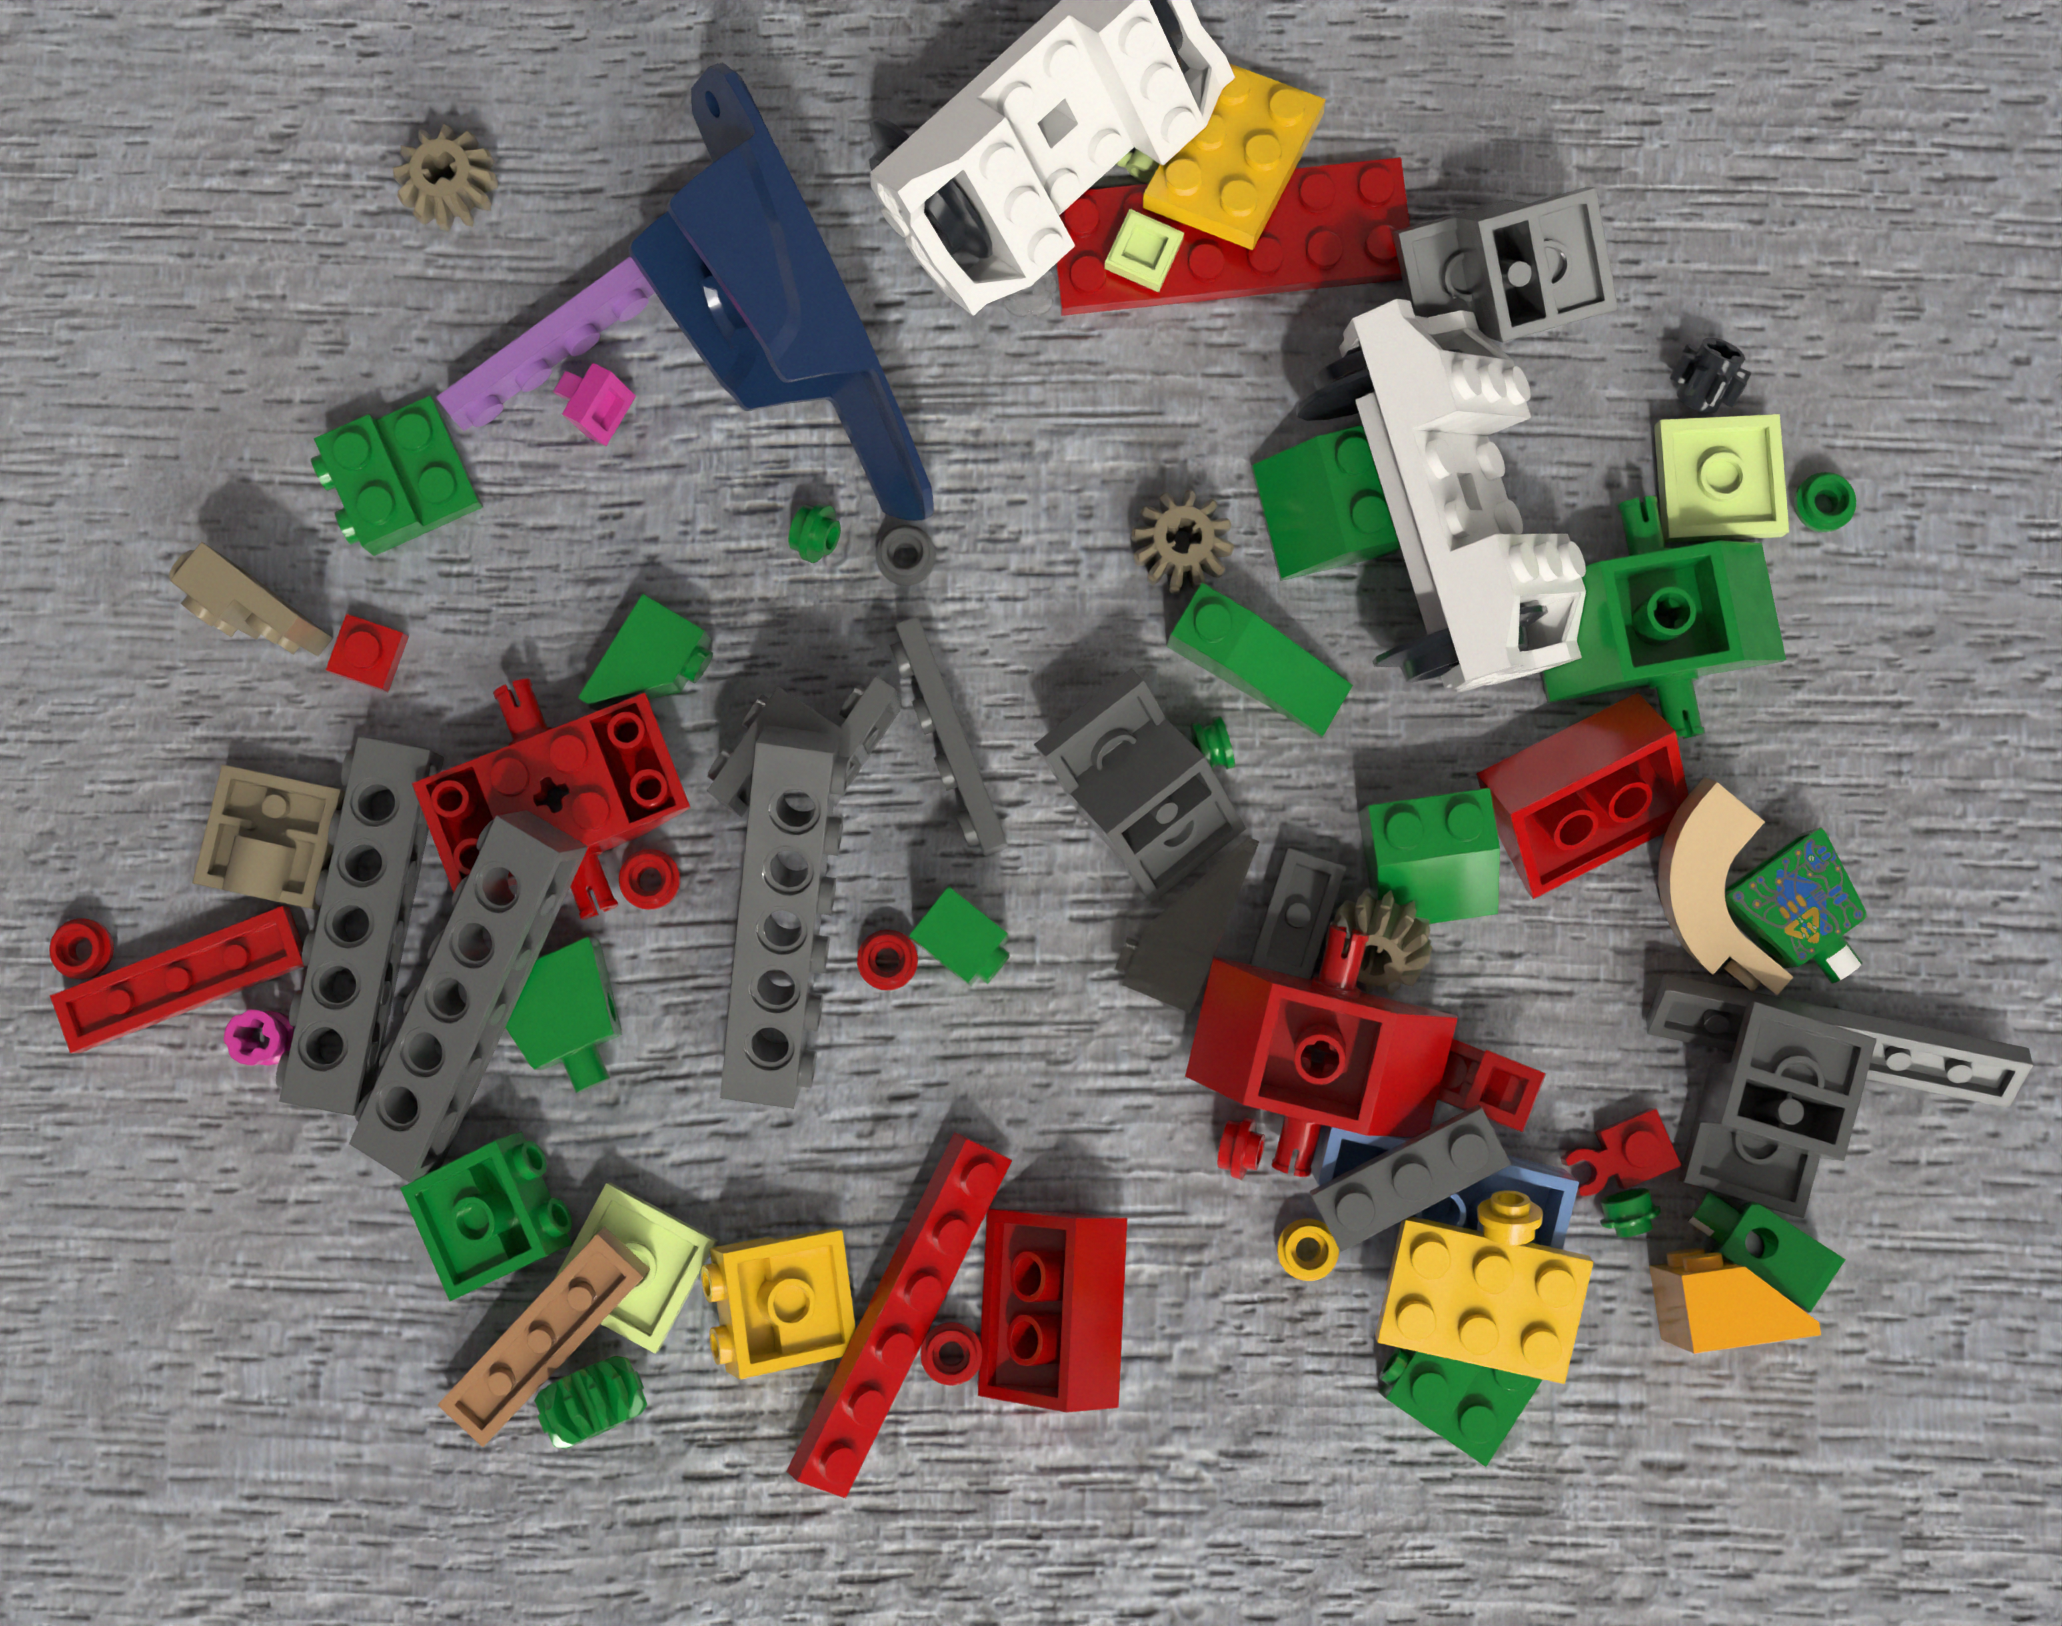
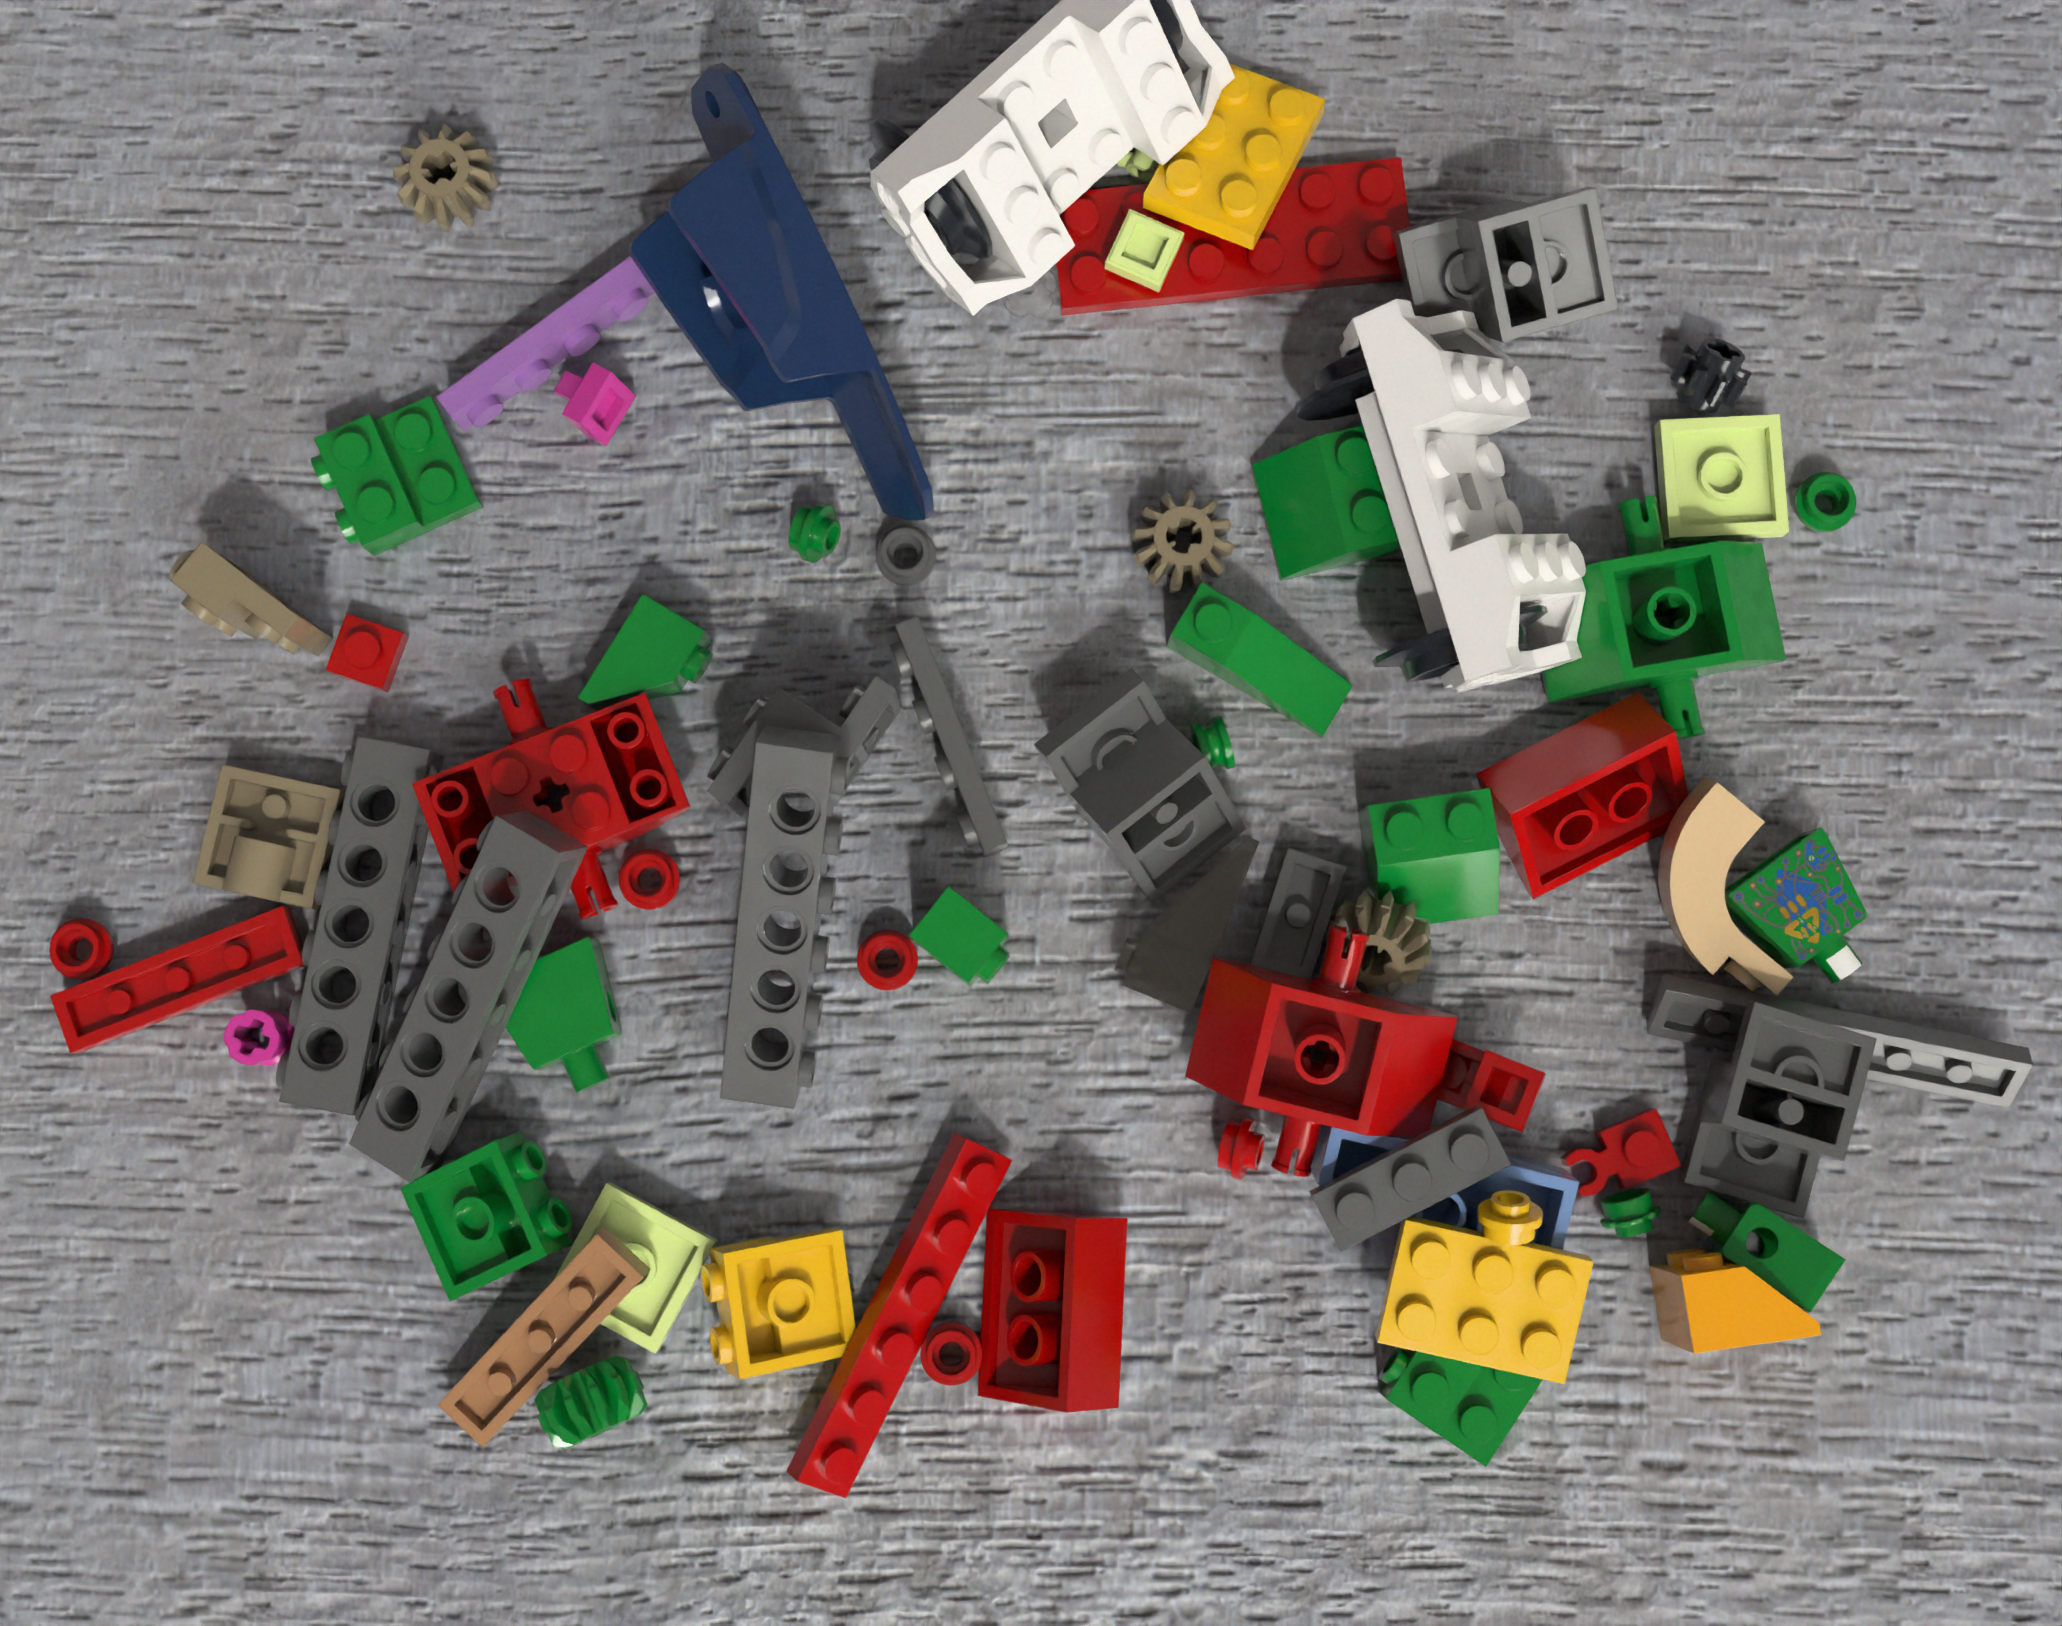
yellow plate [1277,1218,1339,1281] -> none

